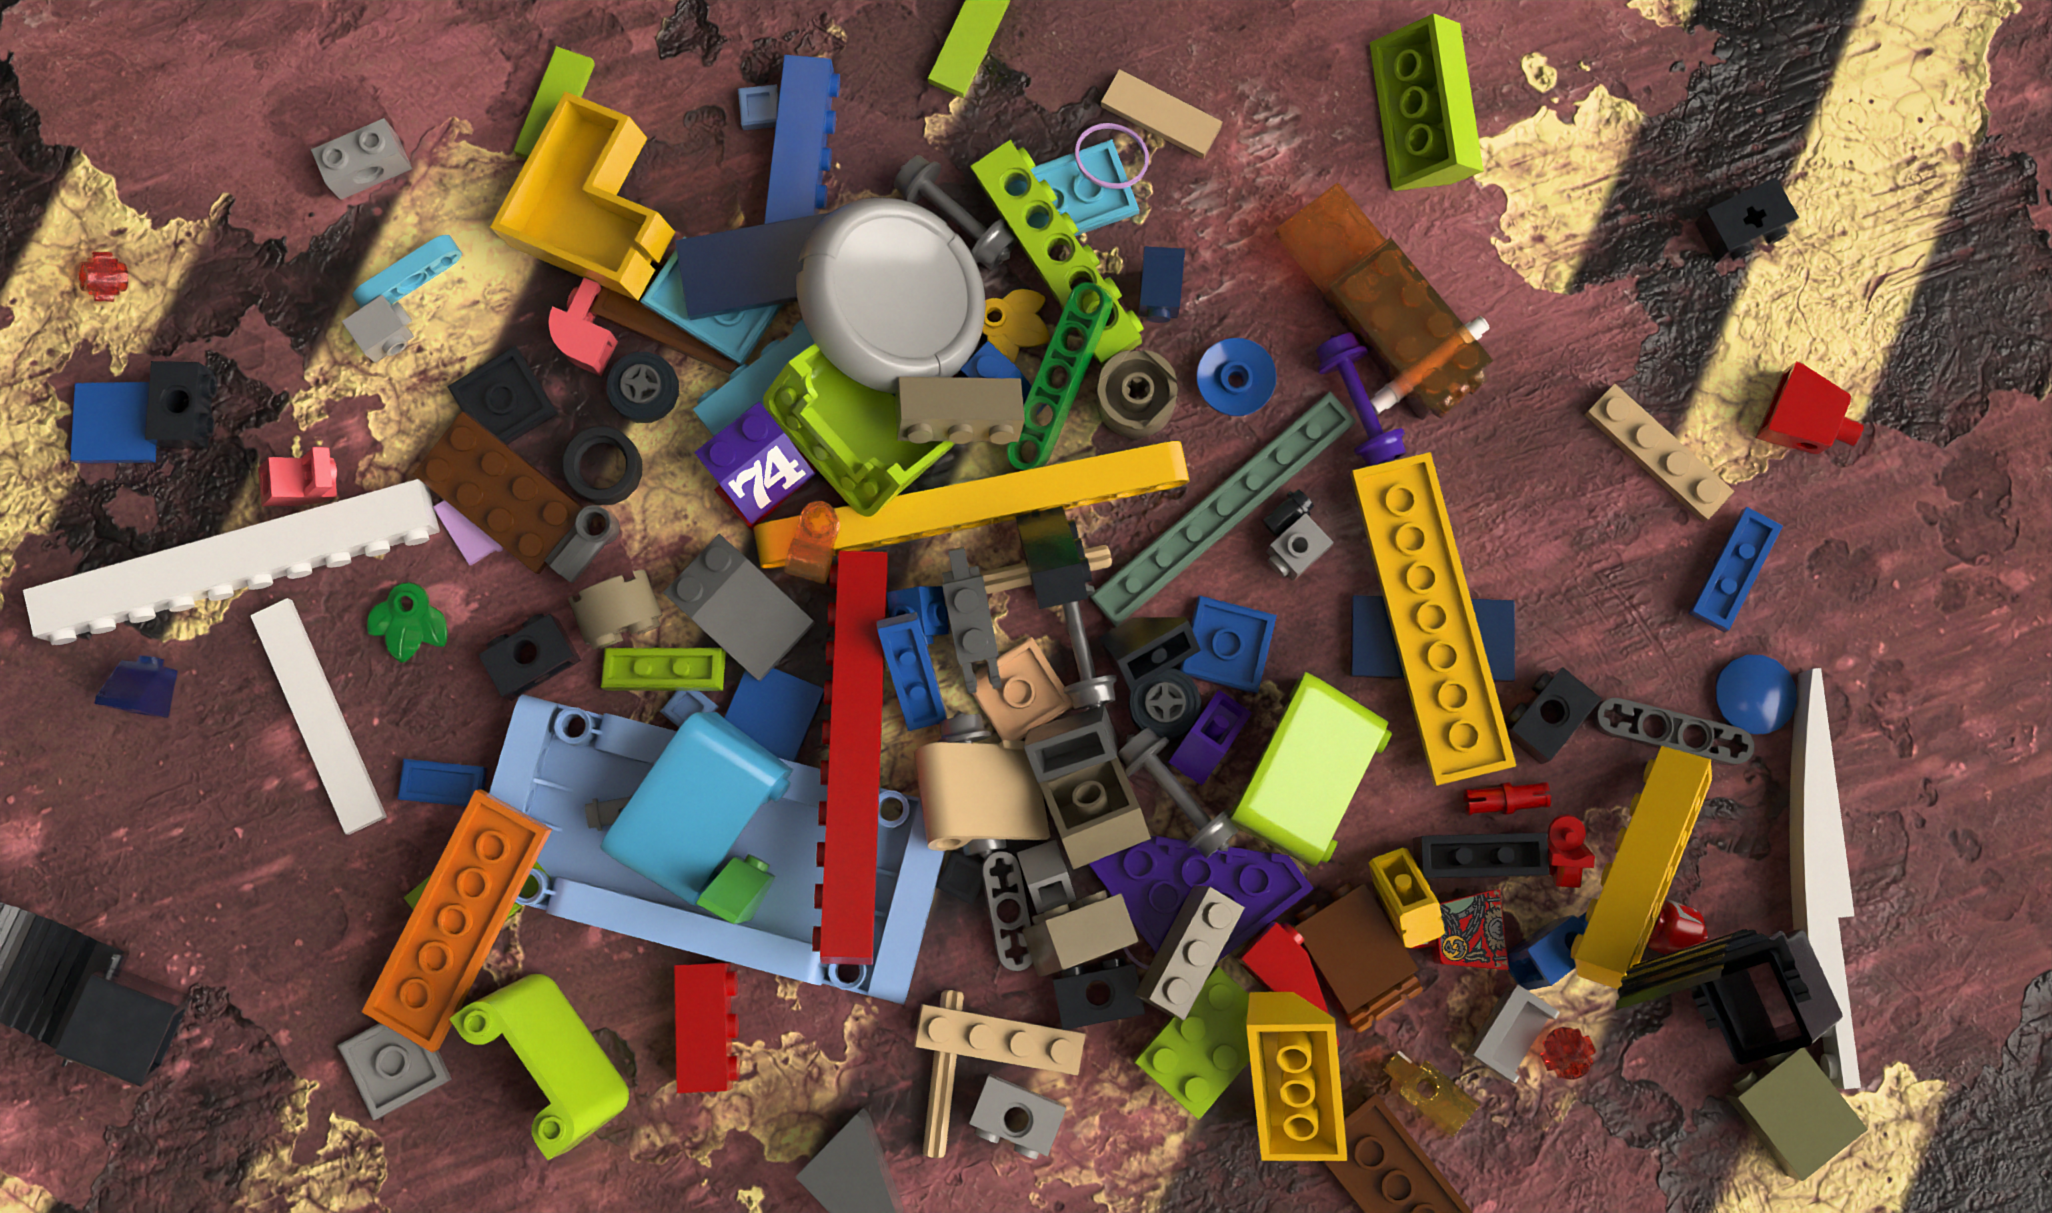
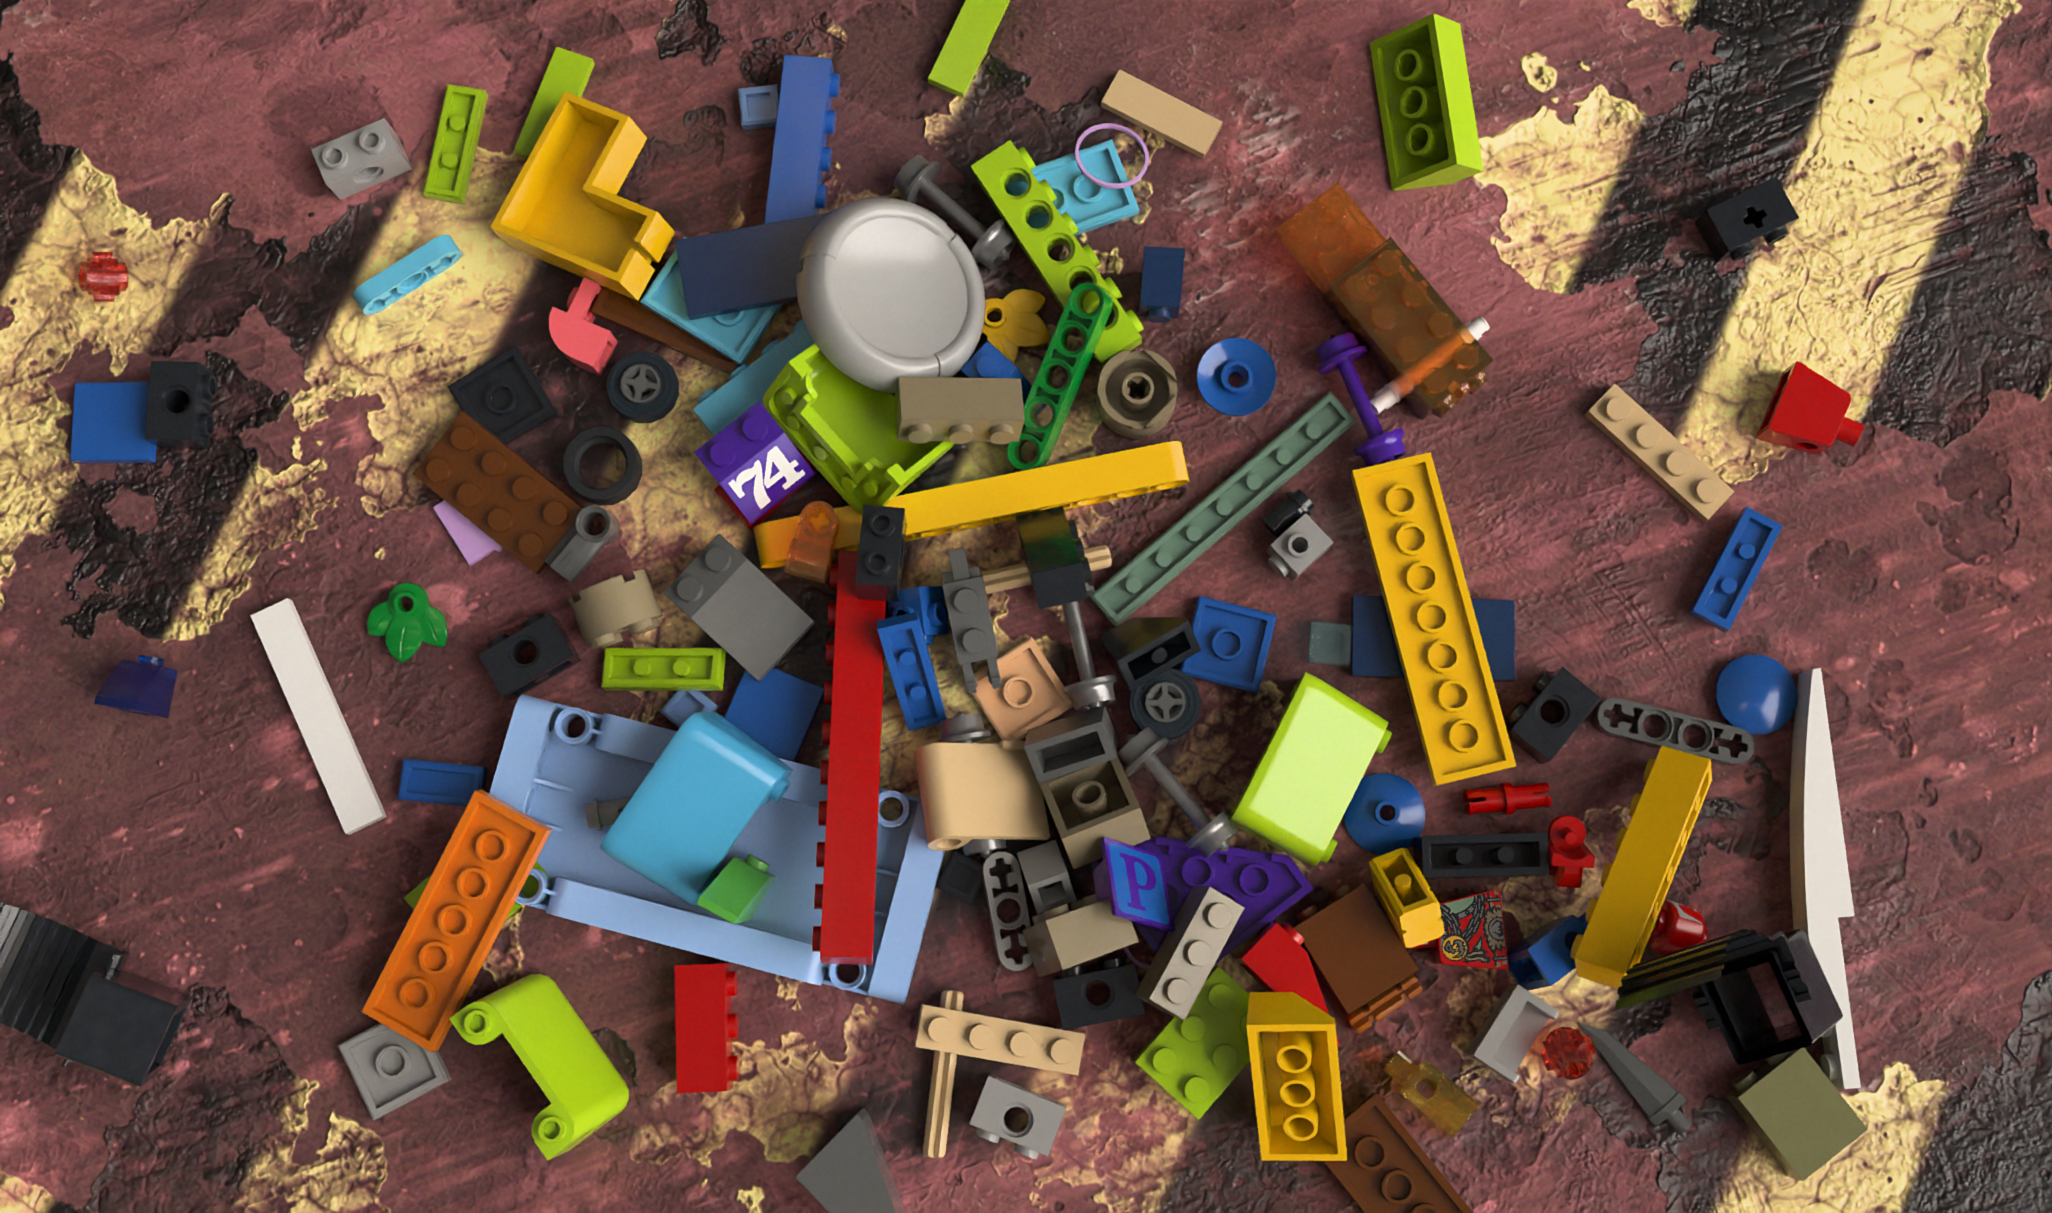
white brick [23,479,440,645] -> none
coral brick [258,447,337,506] -> none
light grey brick [342,295,415,363] -> none
dark purple slope [1168,690,1252,786] -> none
none -> lime tile [423,84,488,205]
none -> black brick [855,505,907,602]
none -> piece [1093,837,1175,932]
none -> clear light blue tile [1307,622,1352,667]
none -> blue dish [1343,773,1425,855]
none -> dark grey bar [1578,1023,1692,1135]

